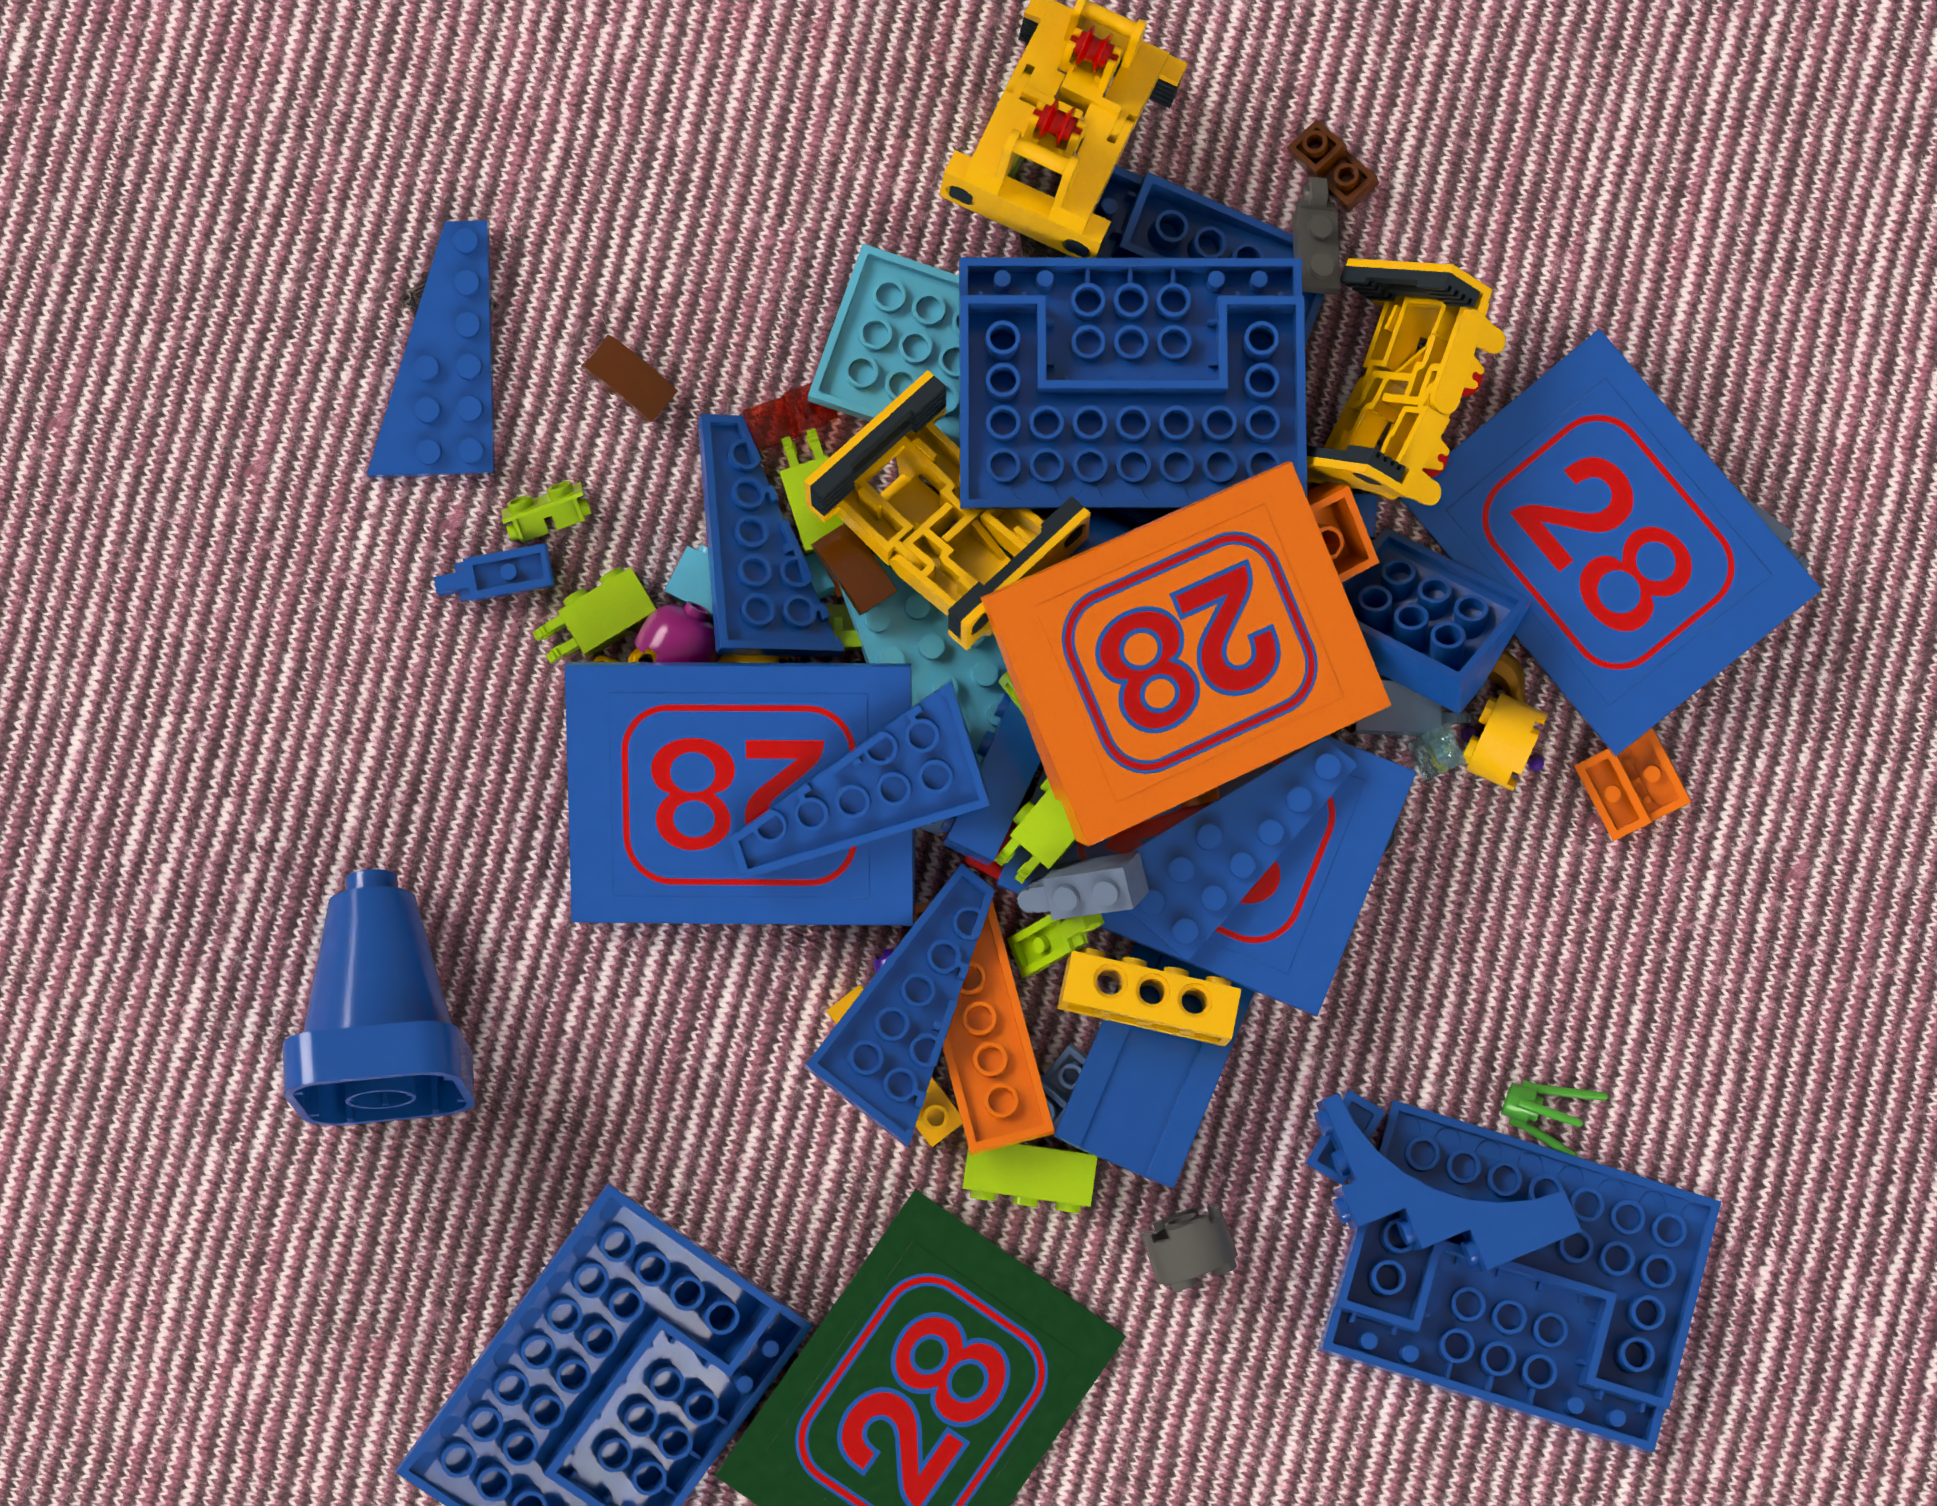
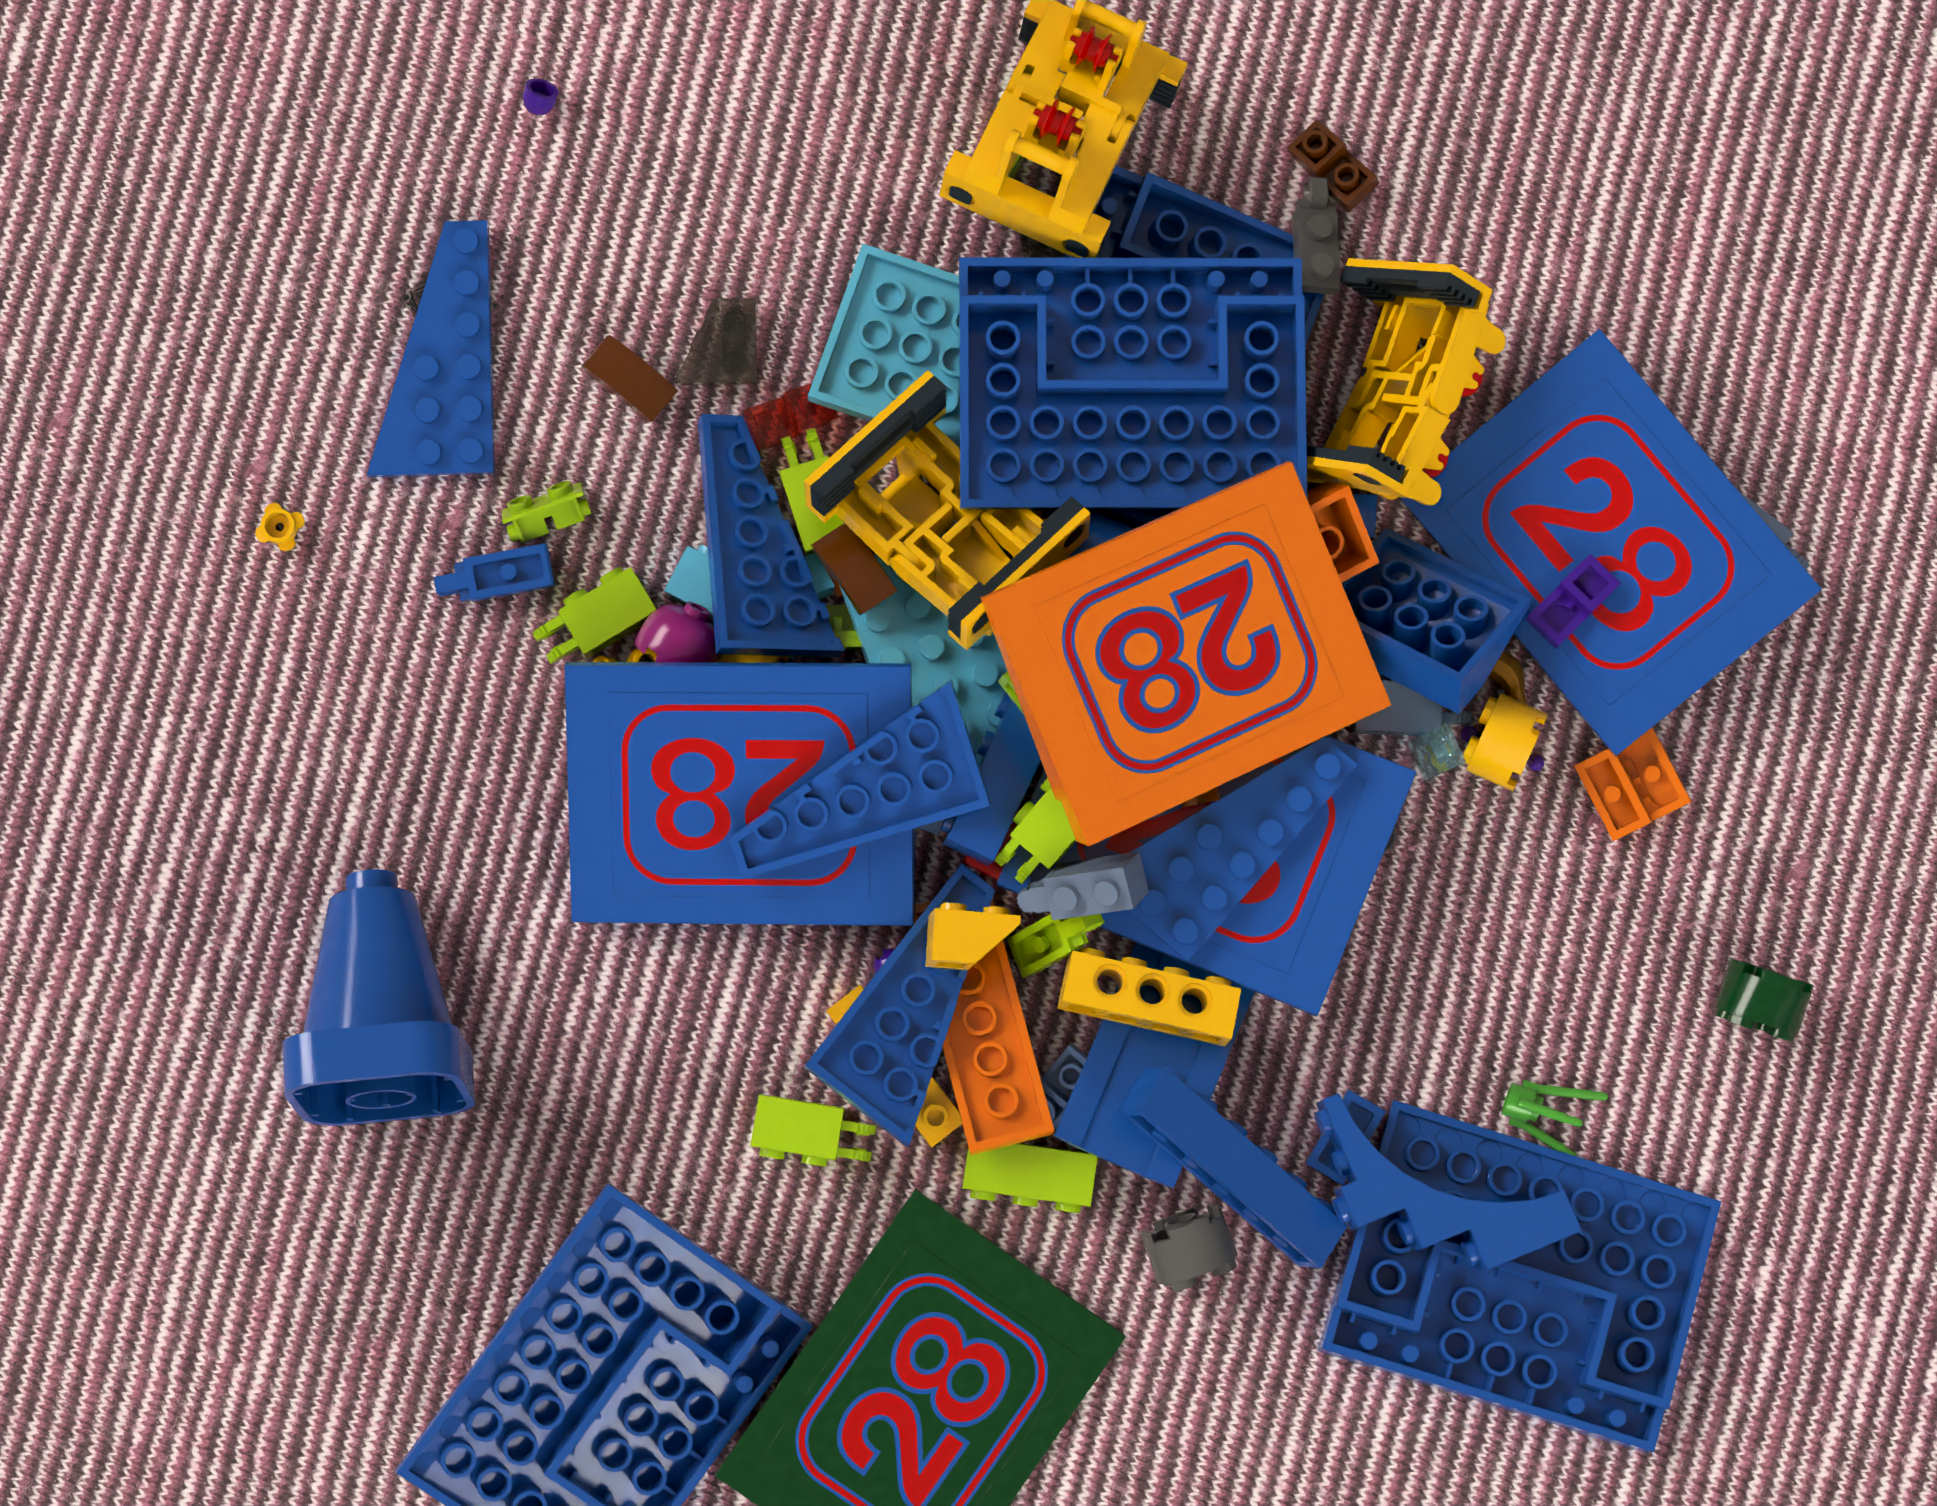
none -> yellow plate [255,503,305,552]
none -> dark purple hinge [523,78,559,115]
none -> clear smoke wing [675,298,757,386]
none -> lime hinge [750,1094,877,1167]
none -> yellow slope [925,903,1021,970]
none -> blue brick [1118,1066,1347,1268]
none -> dark purple slope [1526,554,1621,649]
none -> dark green brick [1714,958,1814,1042]

